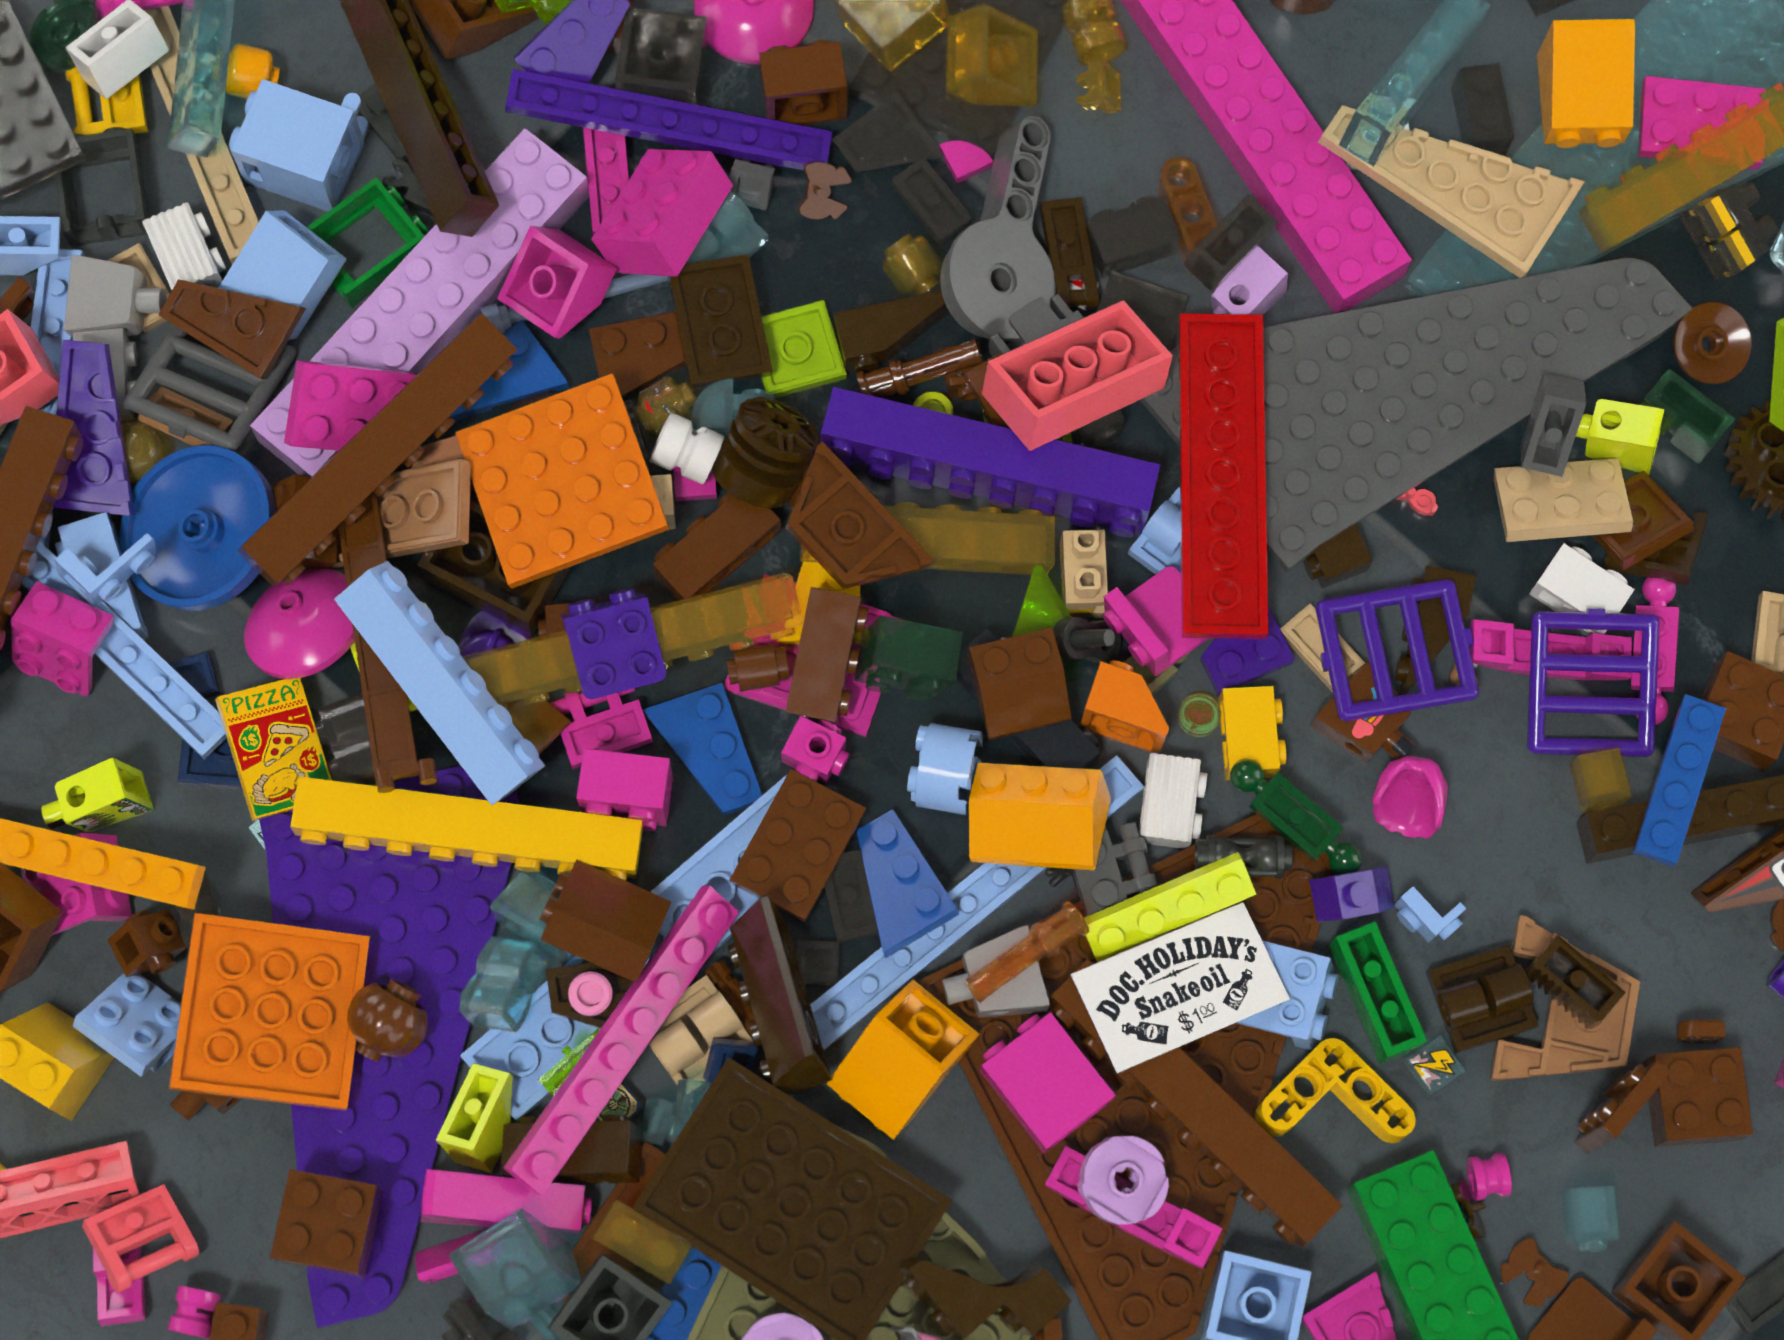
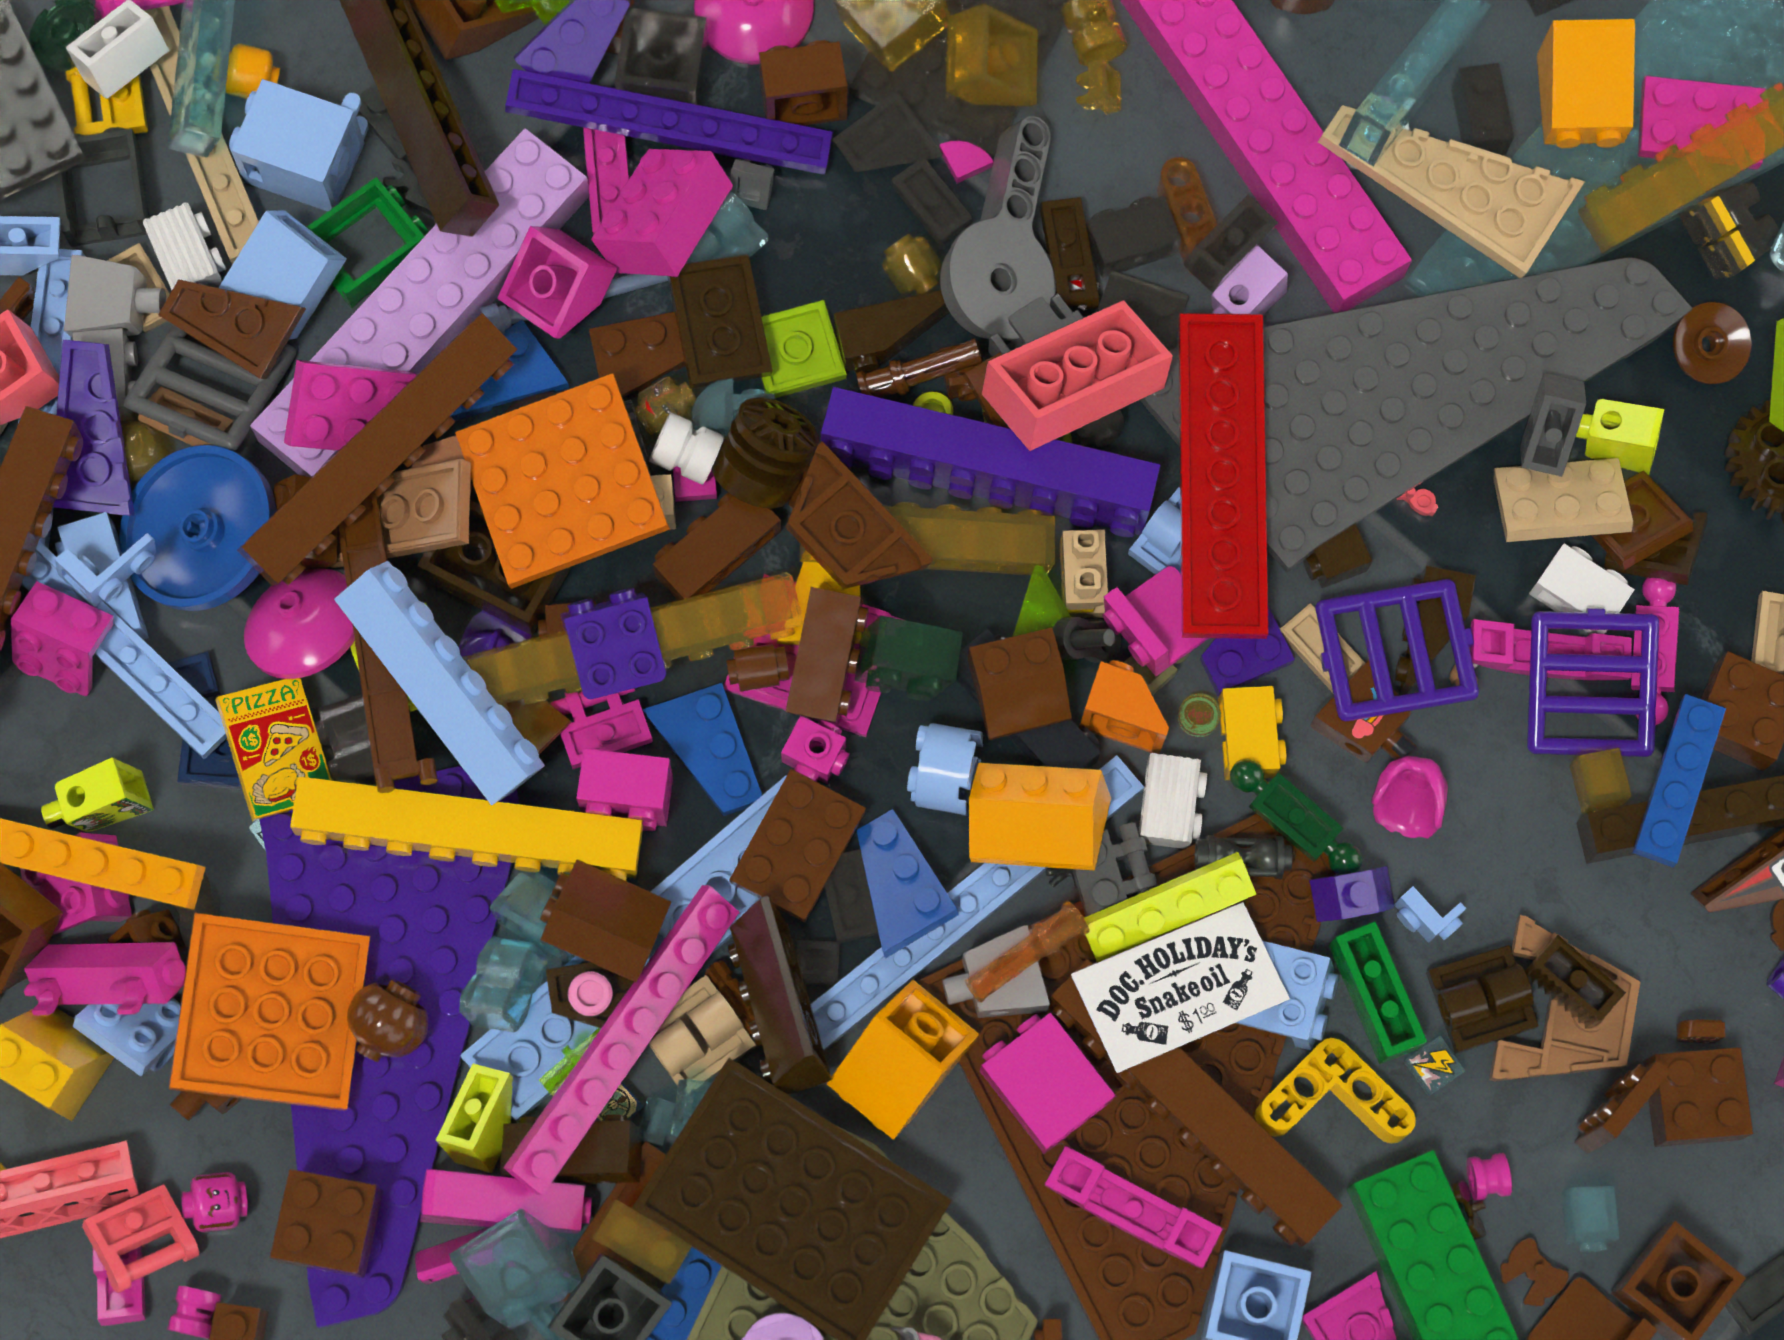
dark blue tile [703,1037,758,1084] -> none
reddish brown piece [797,160,851,219] -> none
dark brown arch [899,1258,1072,1339] -> none
lavender plate [1078,1136,1169,1225] -> none
clear green piece [1640,368,1735,464] -> none
none -> dark pink brick [24,942,186,1015]
none -> dark pink head [182,1172,247,1232]

